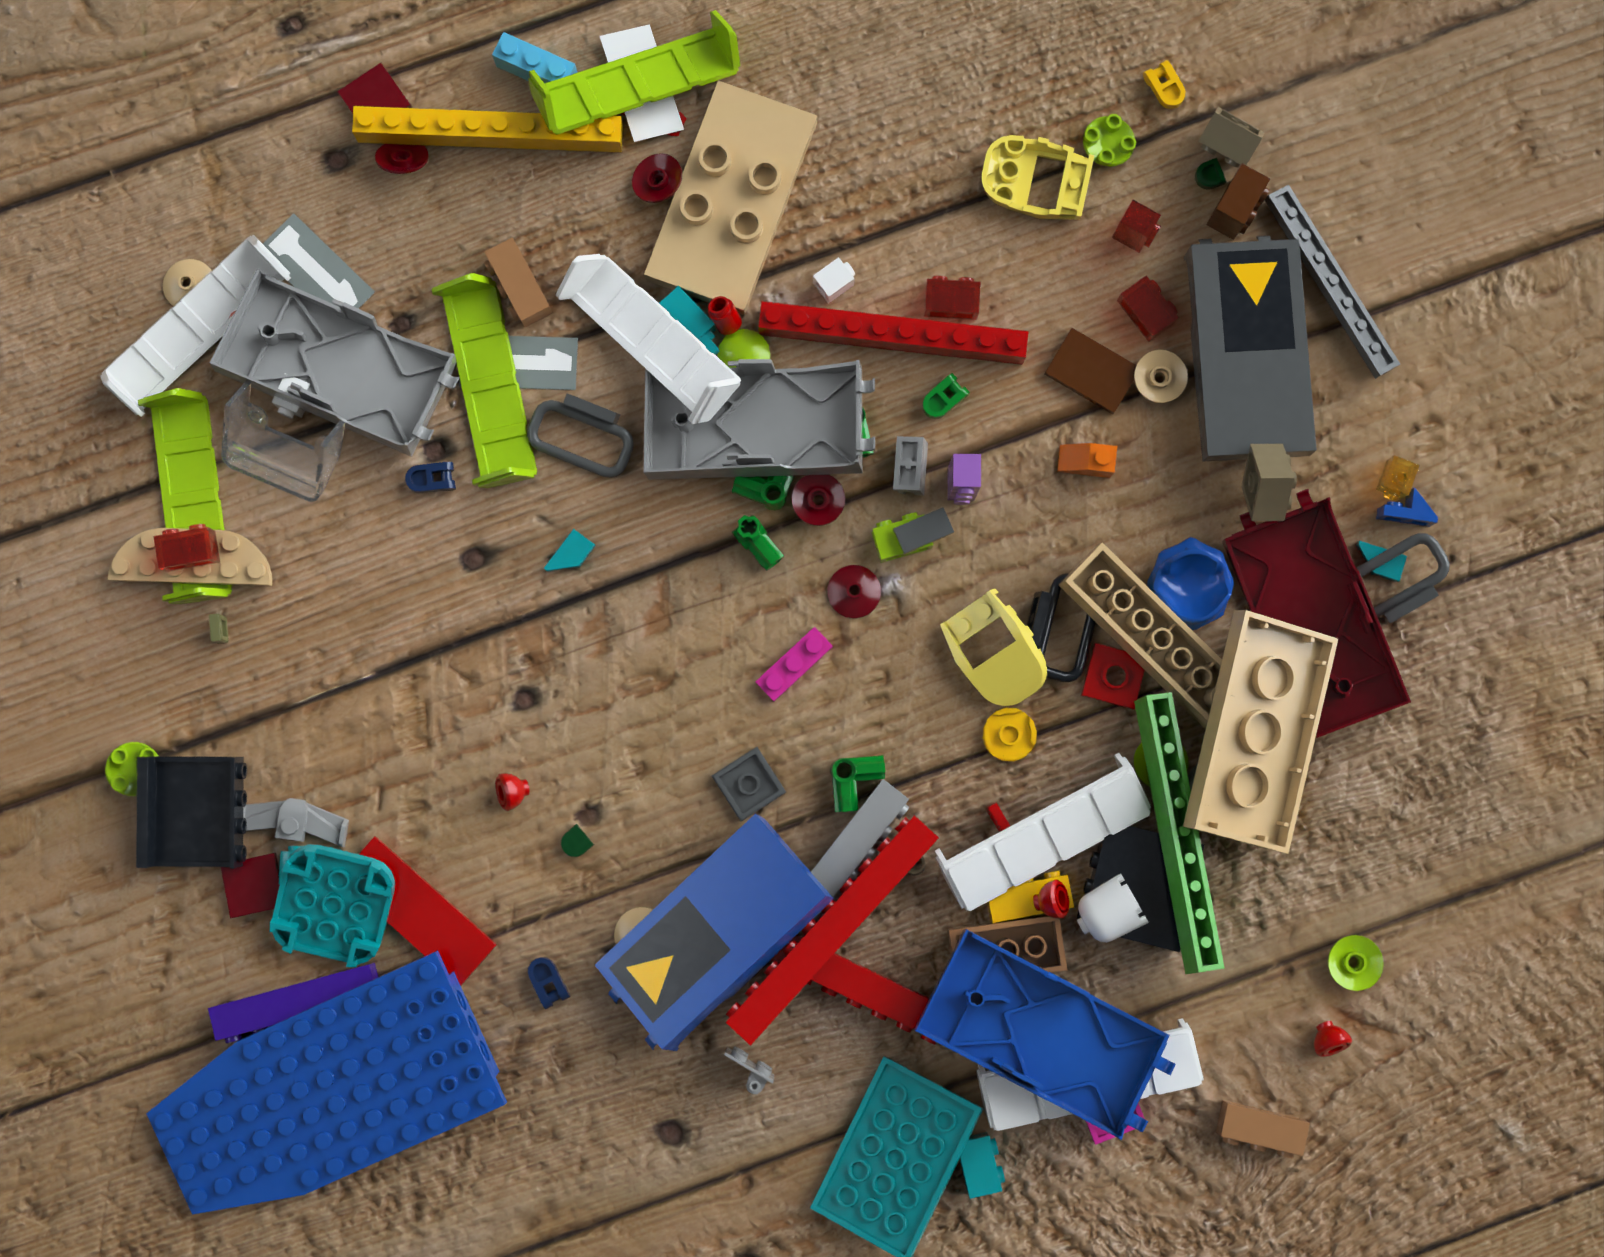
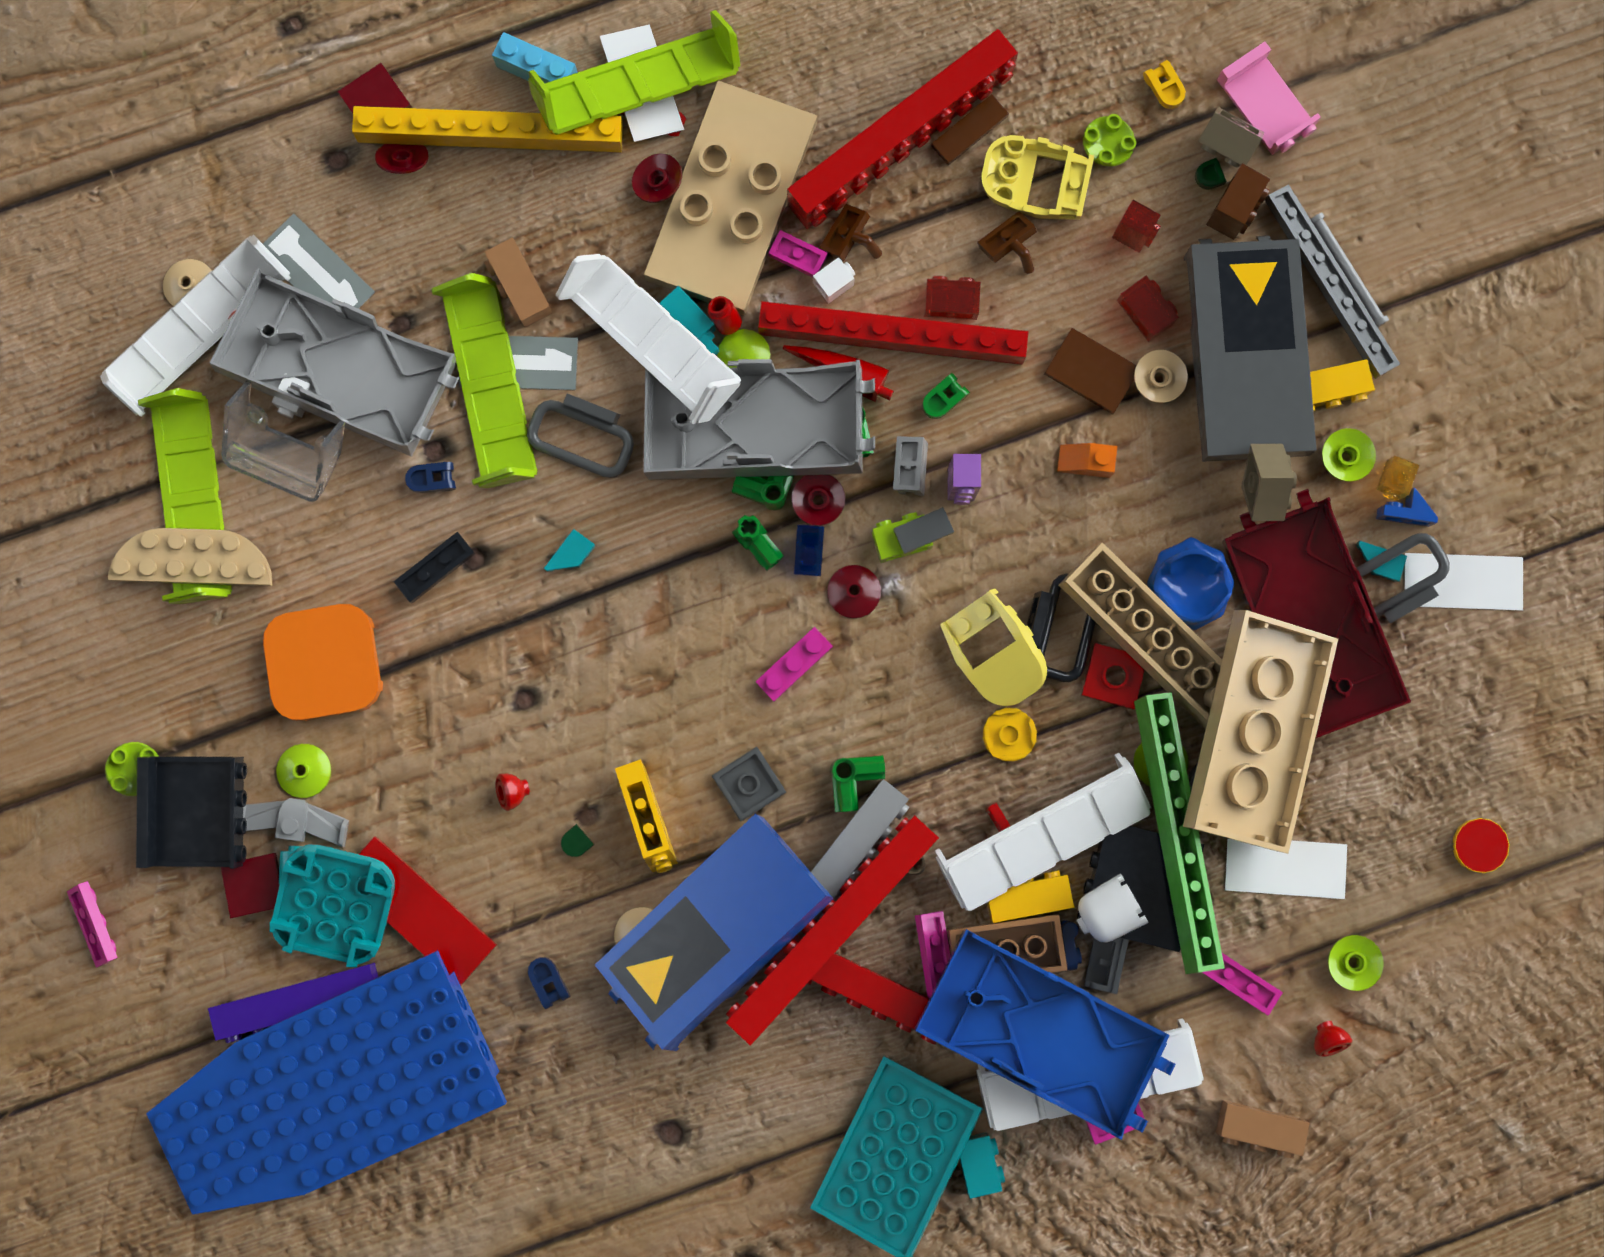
clear red brick [153,524,220,572] -> none
olive tile [209,614,229,644] -> none
light grey hinge [724,1046,775,1094] -> none
red brick [1033,880,1069,919] -> none
none -> dark pink plate [67,881,118,968]
none -> orange tile [263,604,383,721]
none -> lime dish [276,744,331,798]
none -> black plate [393,532,475,604]
none -> yellow slope [615,759,678,873]
none -> dark pink plate [768,230,828,277]
none -> red piece [783,345,894,402]
none -> red brick [787,29,1018,229]
none -> clear blue slope [794,524,824,576]
none -> reddish brown plate [819,204,882,261]
none -> dark pink plate [915,911,951,998]
none -> reddish brown tile [931,94,1009,166]
none -> reddish brown plate [977,211,1037,274]
none -> dark blue plate [1060,920,1082,972]
none -> dark grey hinge [1084,937,1129,994]
none -> dark pink plate [1201,953,1283,1016]
none -> bright pink panel [1217,42,1321,155]
none -> white sticker [1225,839,1347,899]
none -> yellow brick [1310,359,1375,412]
none -> light grey bar [1311,212,1389,327]
none -> lime dish [1322,428,1376,482]
none -> white sticker [1405,553,1523,610]
none -> red tile [1452,818,1509,873]

